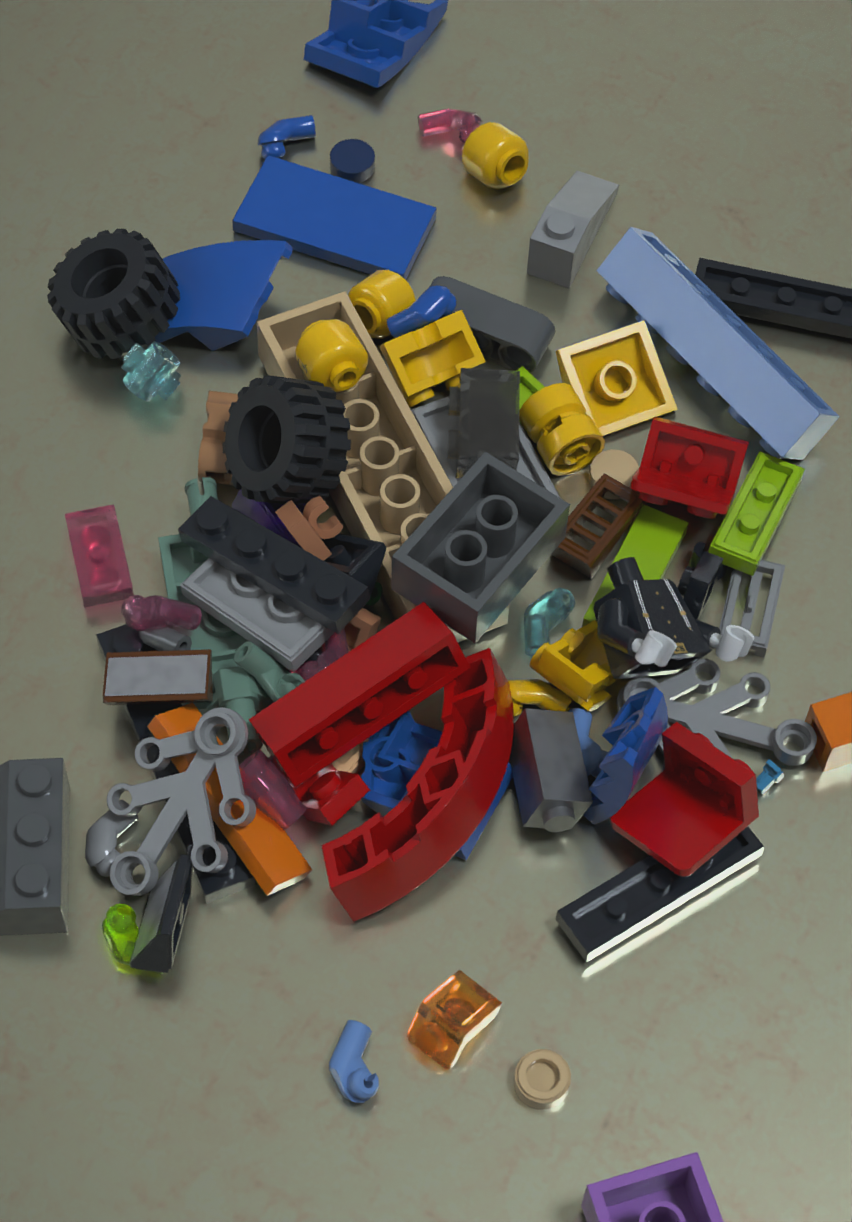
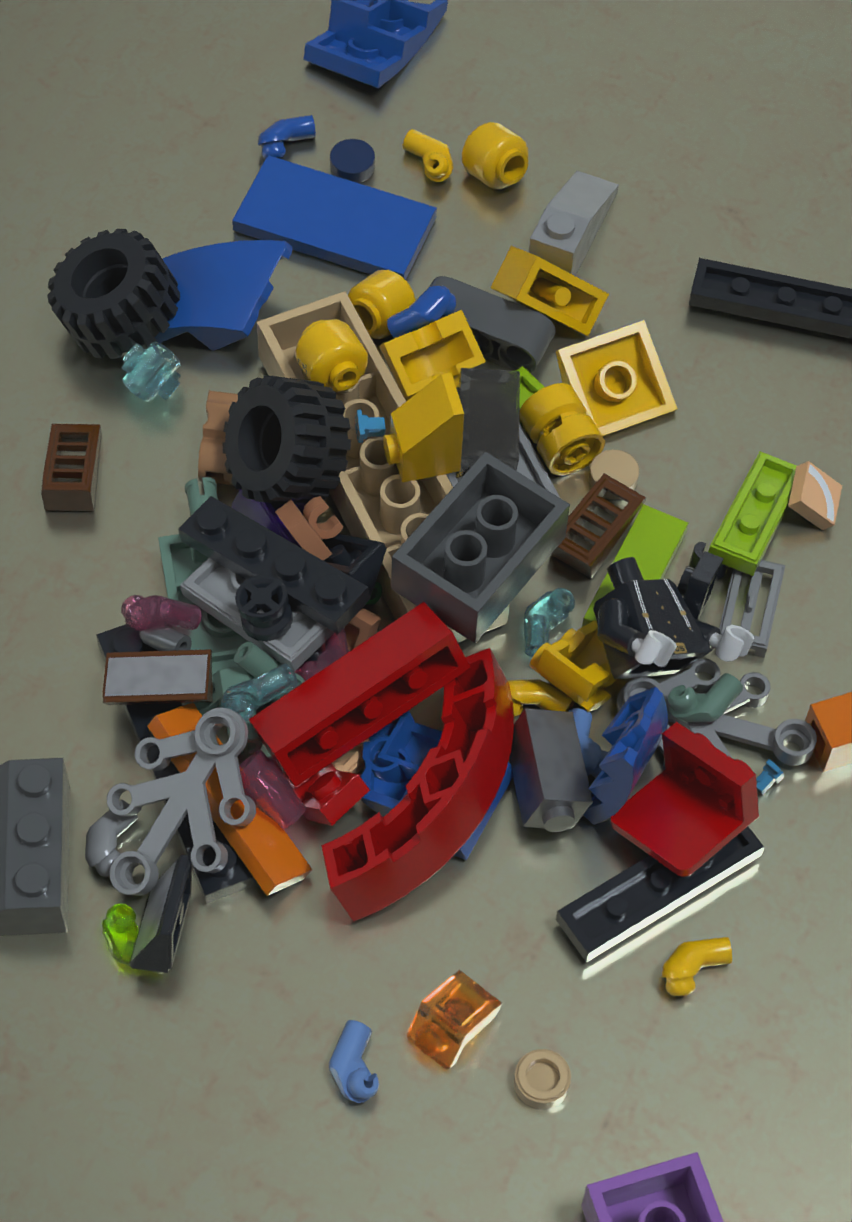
clear pink plate [65,504,134,608] -> none
clear pink arm [418,108,483,143] -> none
medium blue brick [596,227,840,460] -> none
red bracket [630,417,749,519] -> none
none -> reddish brown slope [41,424,101,511]
none -> clear light blue arm [221,663,298,722]
none -> black wheel [235,575,293,642]
none -> dark azure piece [355,410,386,443]
none -> yellow slope [383,372,464,483]
none -> yellow arm [403,129,454,182]
none -> yellow slope [490,246,609,336]
none -> yellow arm [662,937,732,996]
none -> sand green arm [668,673,743,723]
none -> light nougat tile [788,461,842,530]

